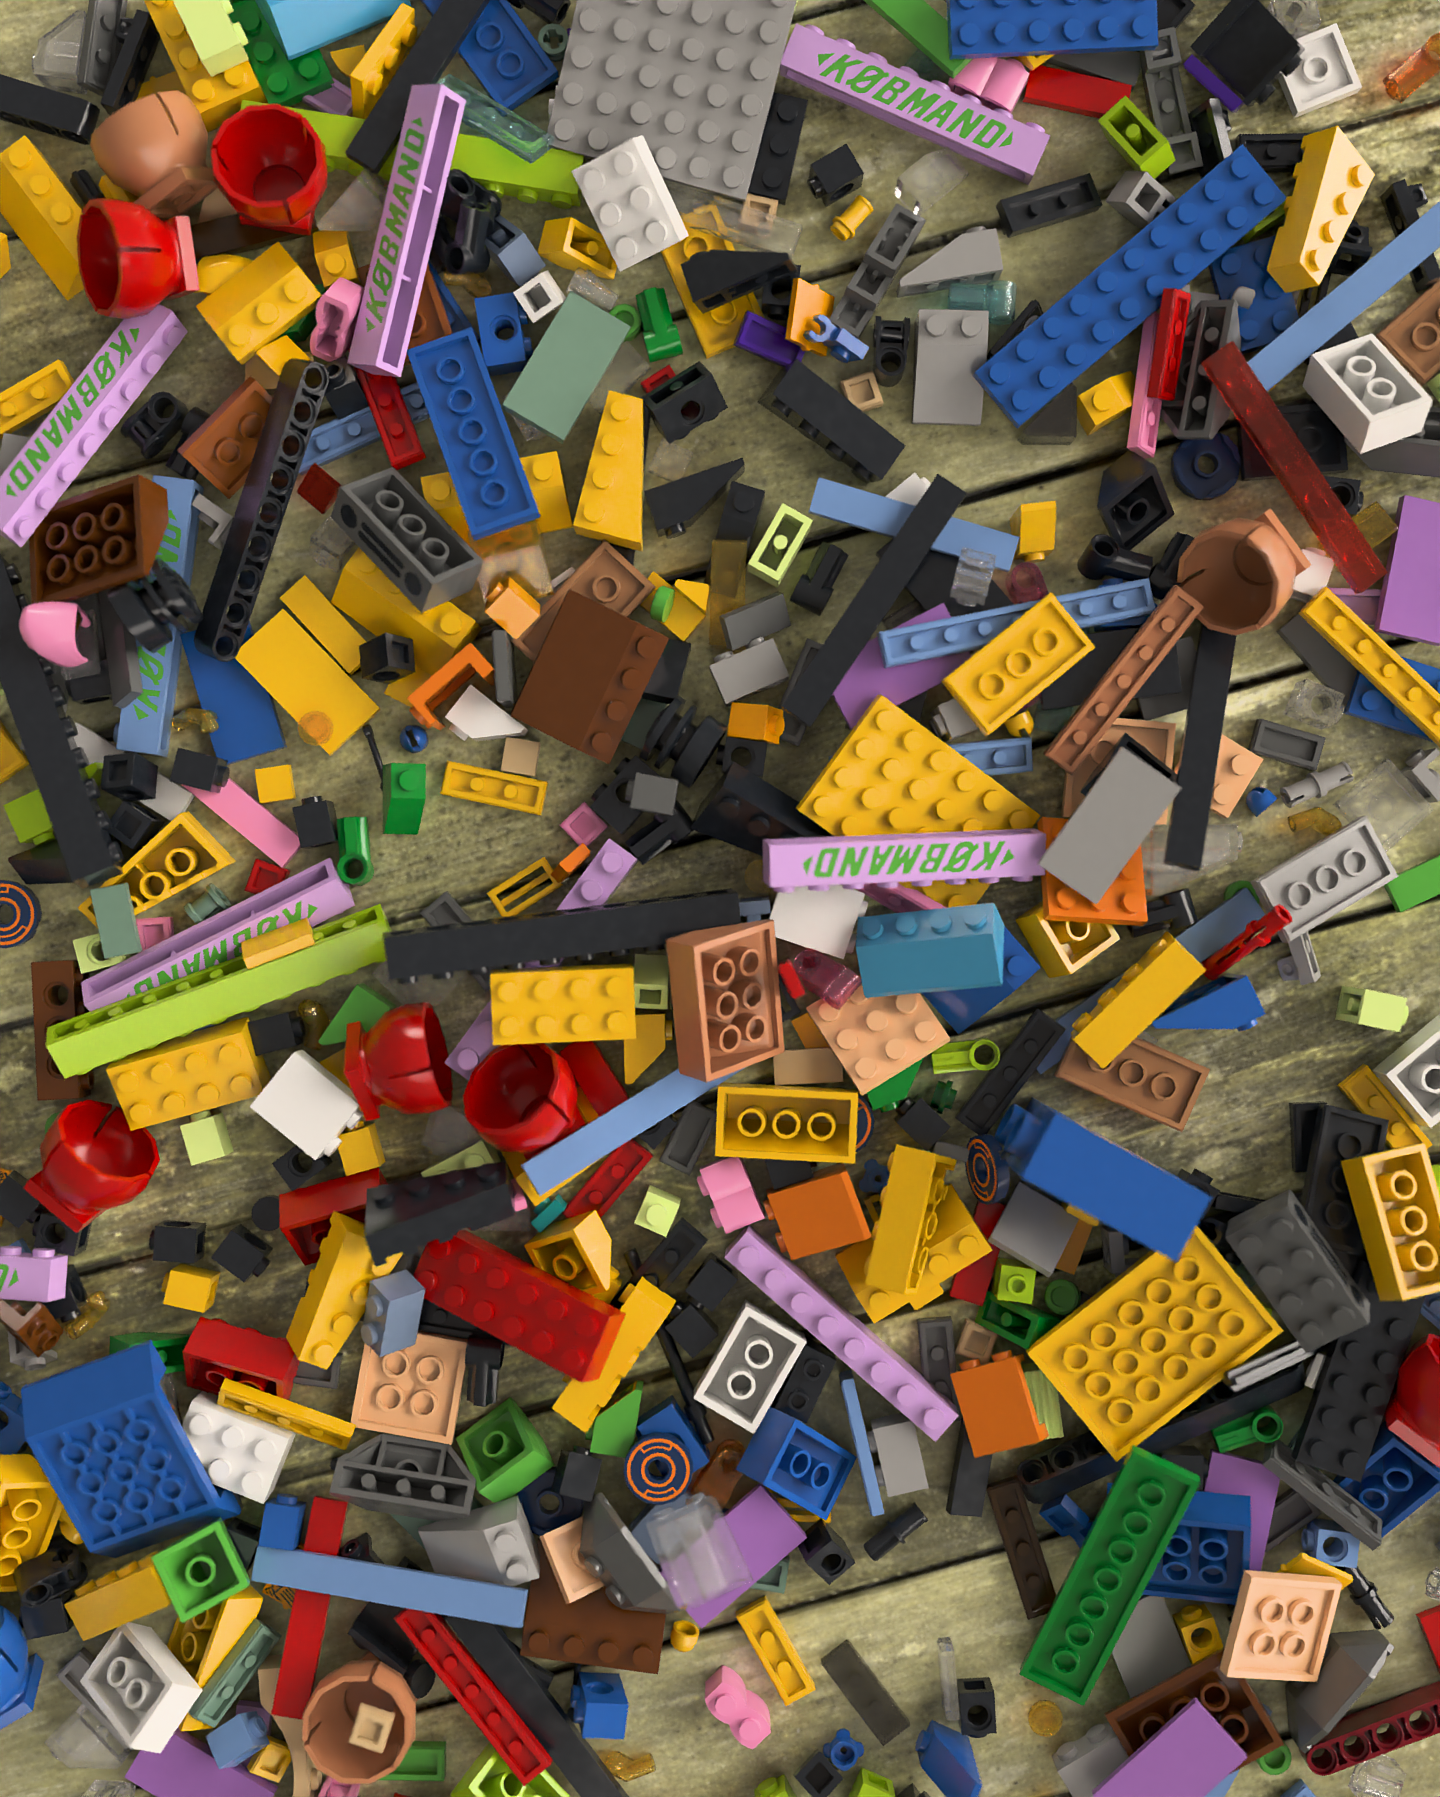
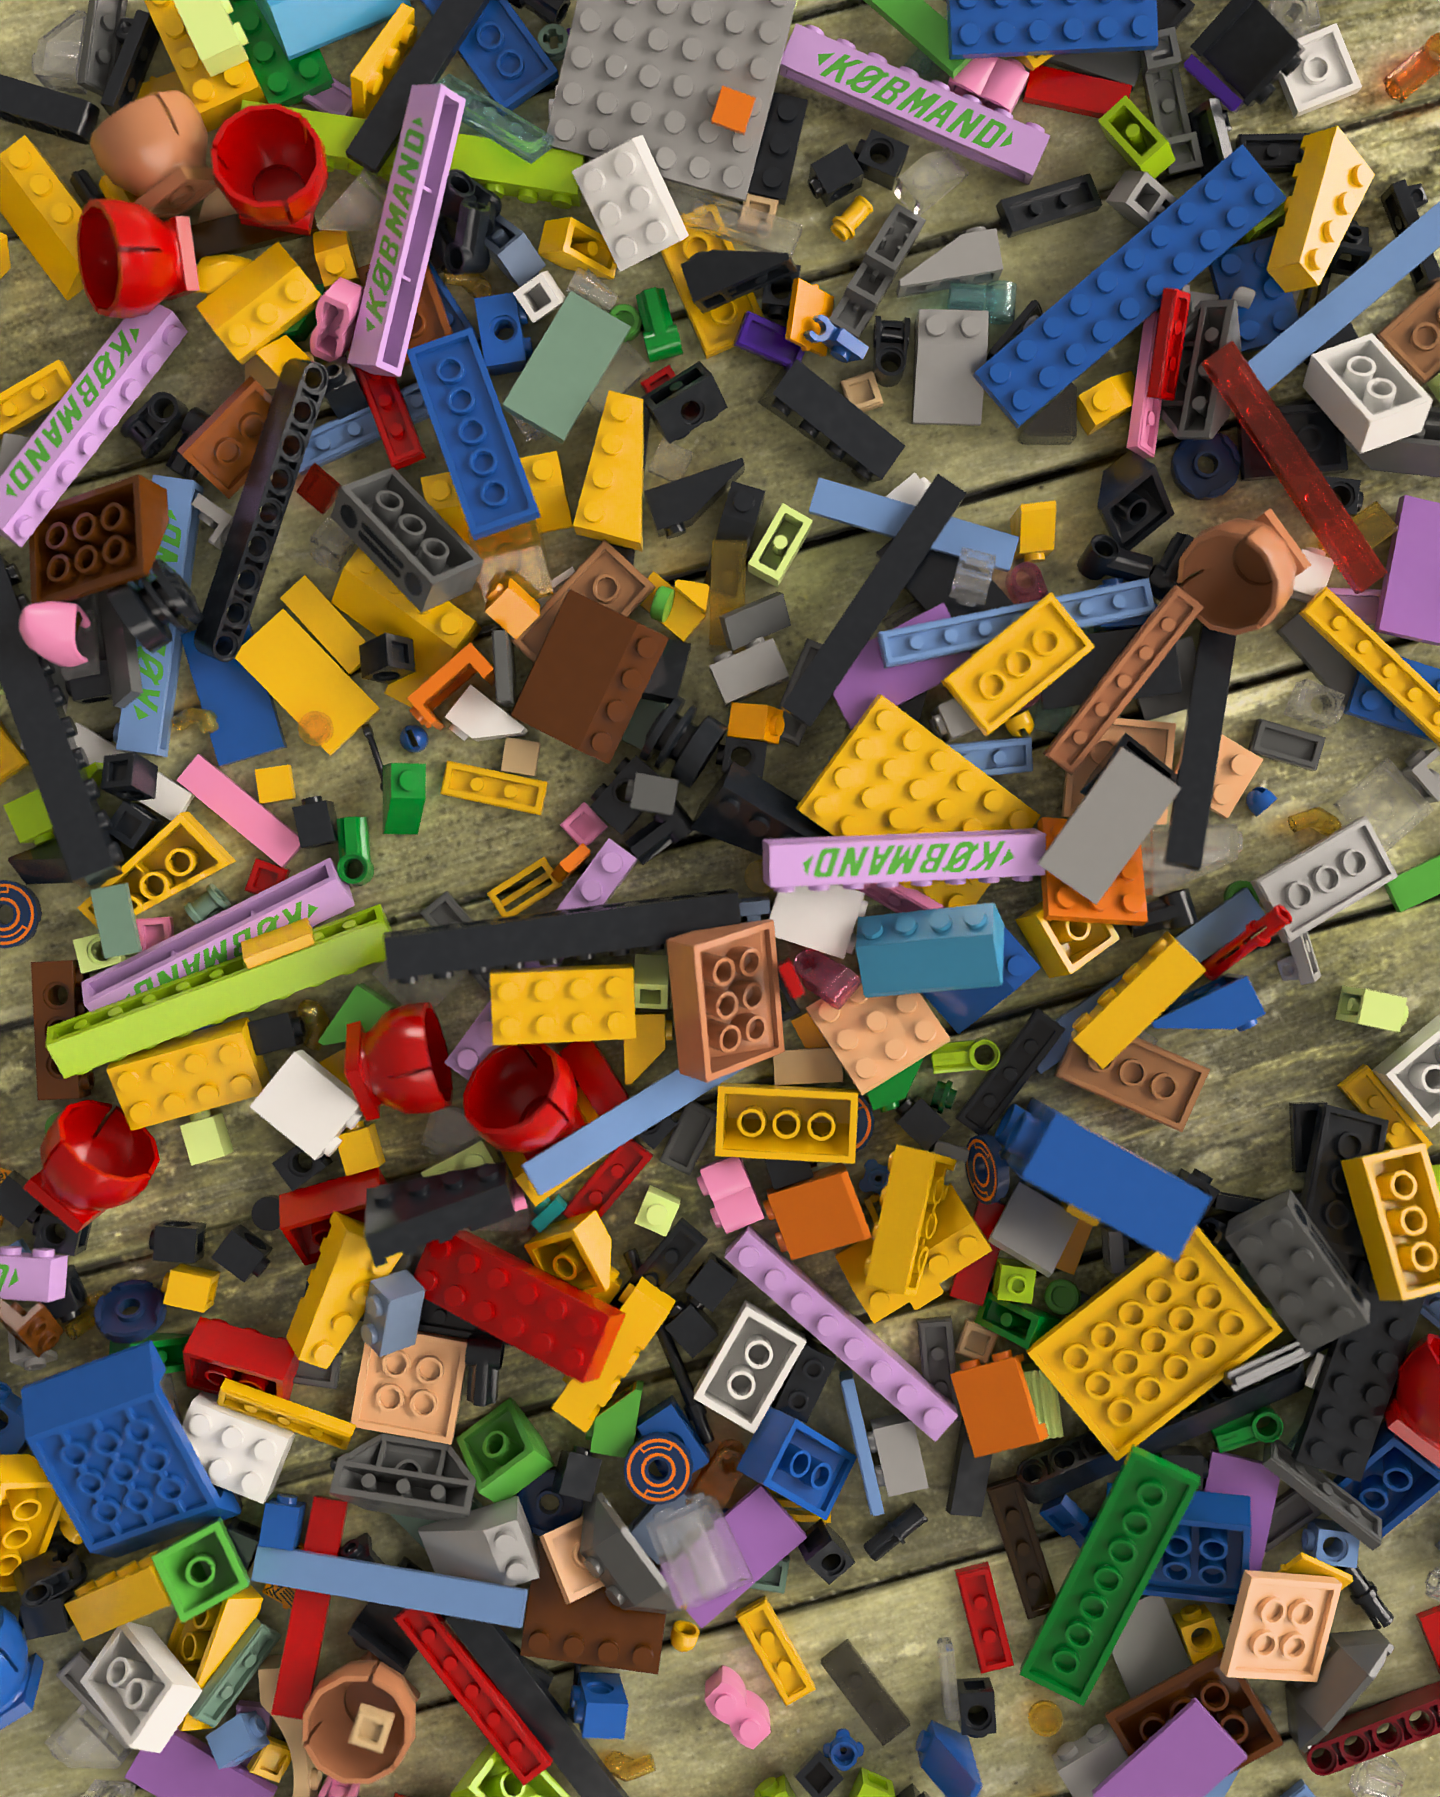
black brick [170,748,230,794] -> none
yellow tile [330,45,366,78] -> none
bright green tile [379,1741,446,1781] -> none
black tile [403,1659,436,1699] -> none
black piece [789,542,849,616] -> none
bright green tile [1256,1740,1292,1775] -> none
light grey pin [1280,761,1354,808] -> none
none -> dark blue tile [94,1280,167,1344]
none -> orange tile [711,85,756,135]
none -> black brick [854,129,909,190]
none -> red tile [955,1561,1014,1674]

